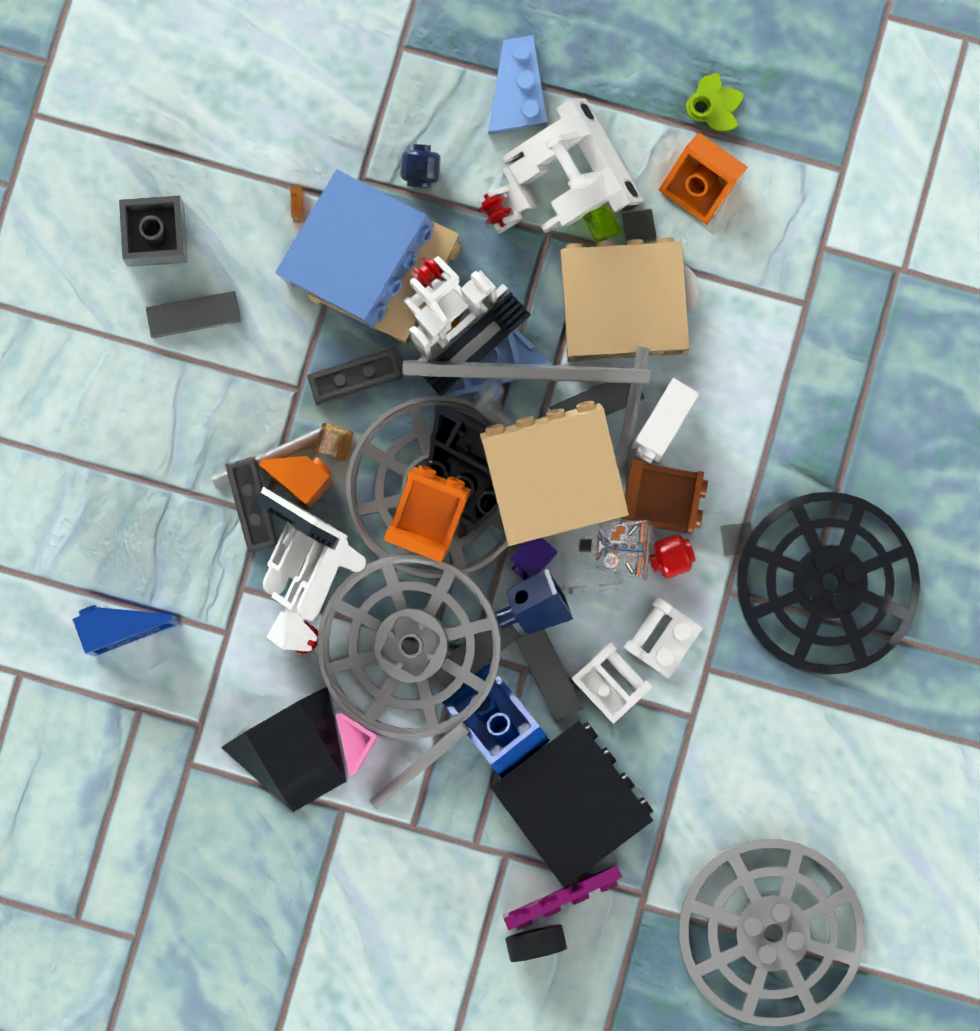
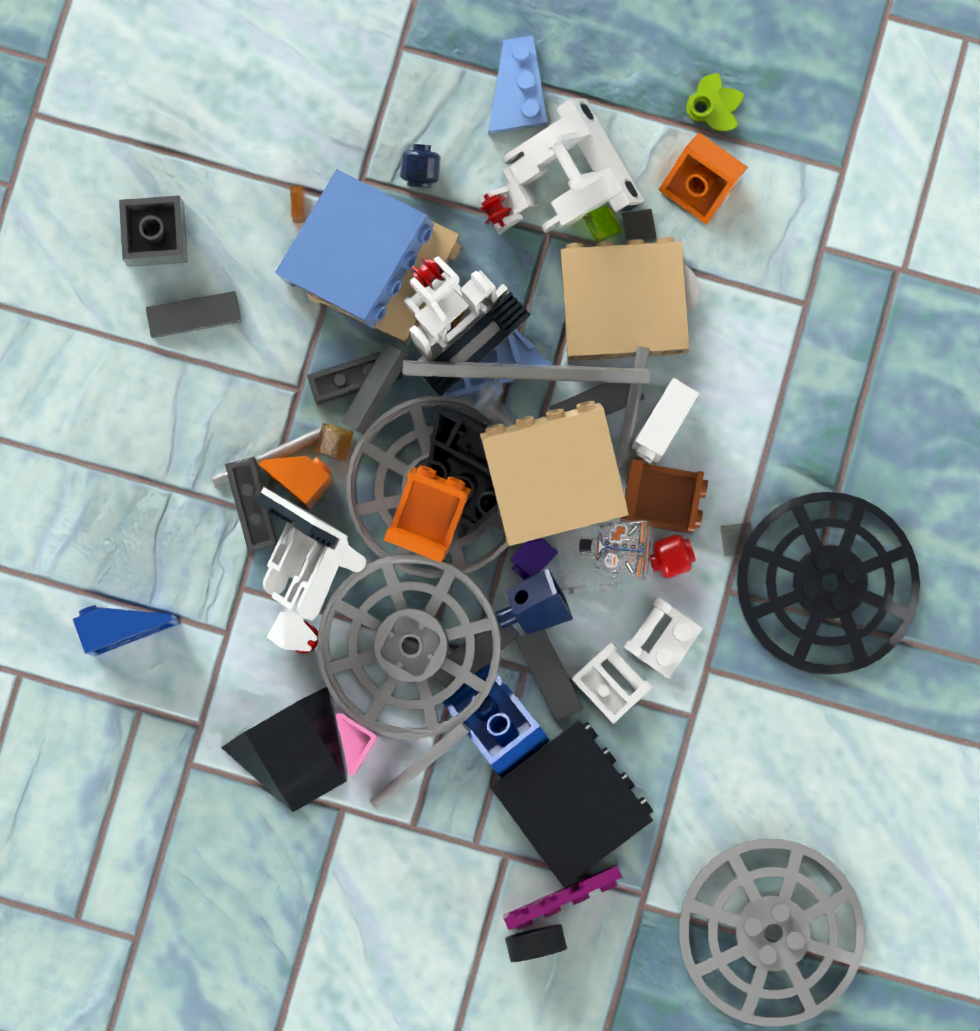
none -> dark grey tile [342,343,409,435]

